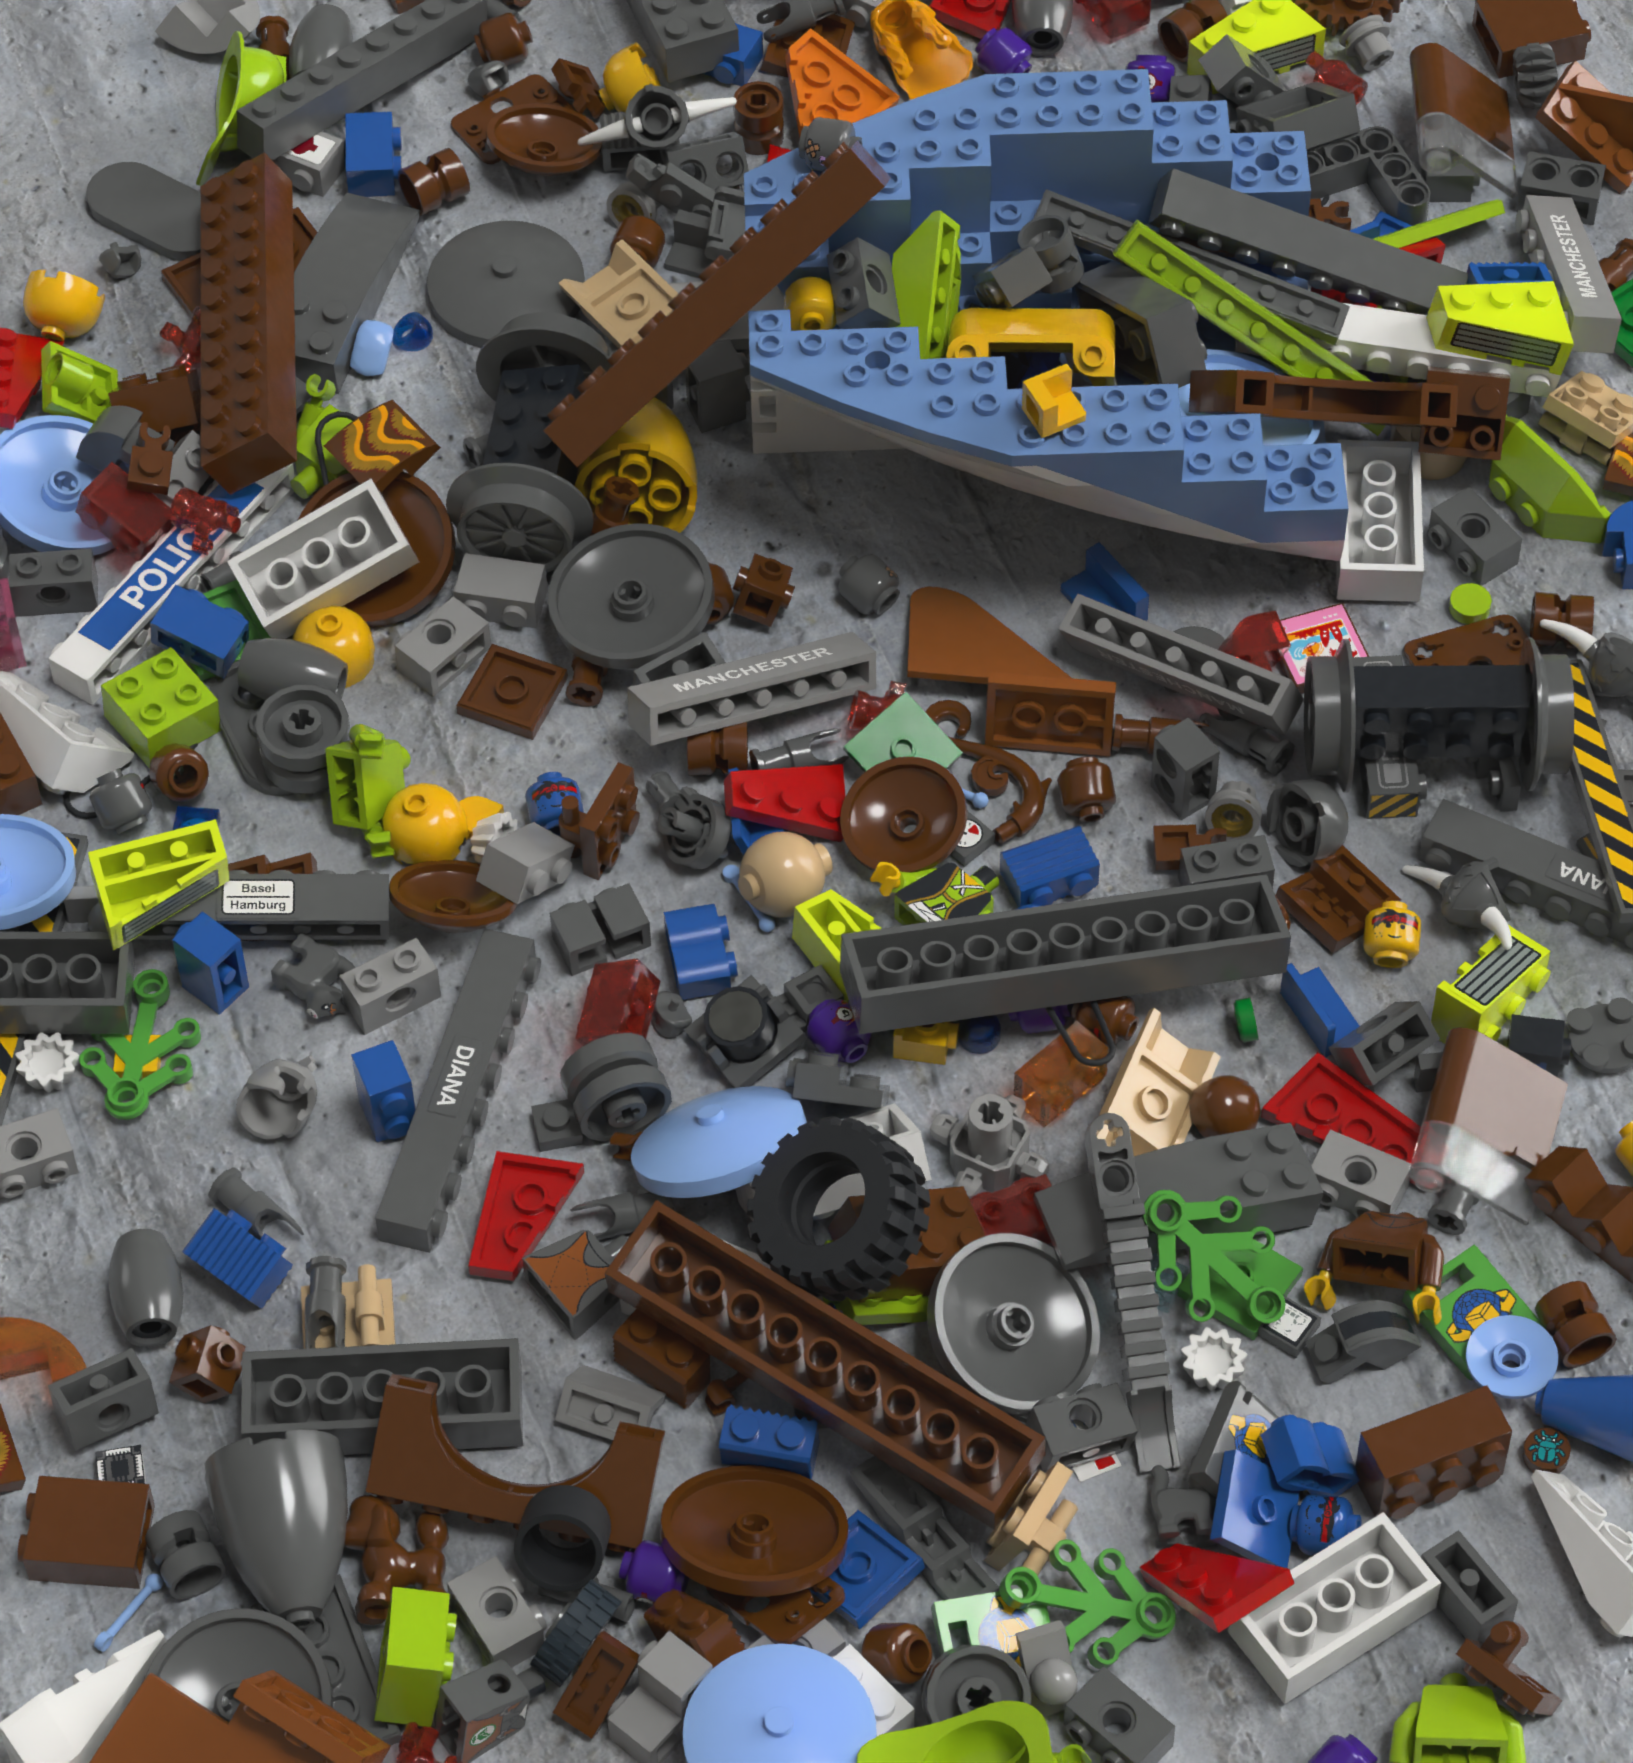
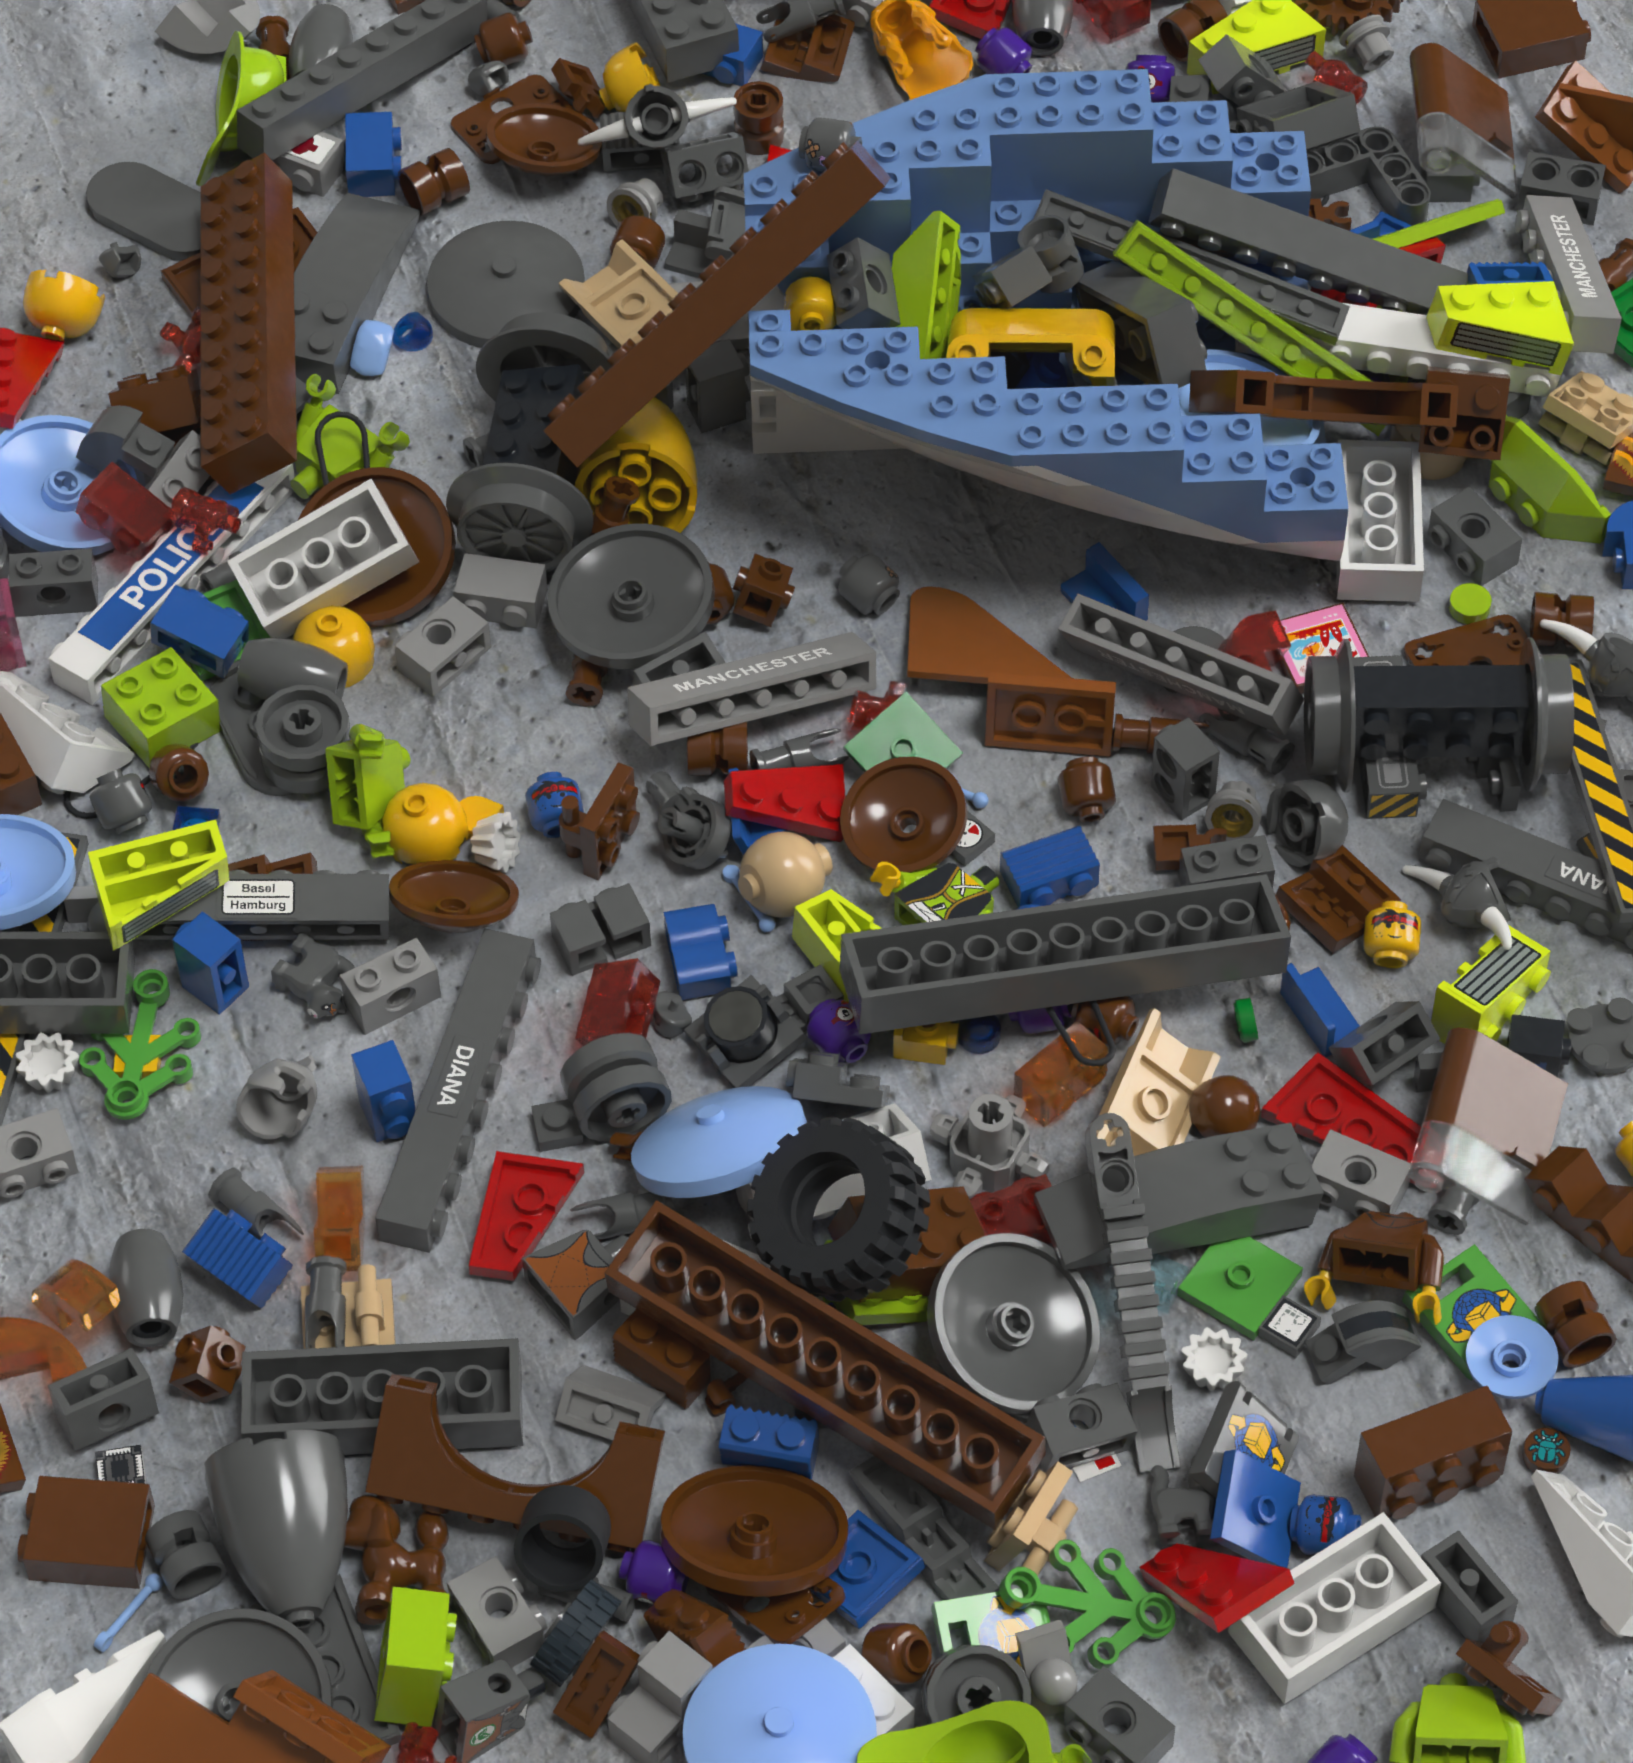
lime plate [41,341,118,424] -> none
reddish brown plate [126,422,173,495] -> none
slope [324,400,441,493] -> none
reddish brown tile [456,644,568,740] -> none
light grey brick [476,822,575,904] -> none
dark grey hinge [626,153,715,217] -> none
orange plate [785,28,900,138] -> none
reddish brown plant [925,700,1052,844] -> none
yellow panel [1022,364,1086,438] -> none
bright green plant [1142,1190,1286,1323] -> none
blue brick [1260,1415,1360,1496] -> none
dark grey gear [1512,42,1558,109] -> none
none -> clear orange brick [31,1259,120,1332]
none -> clear orange brick [314,1165,365,1271]

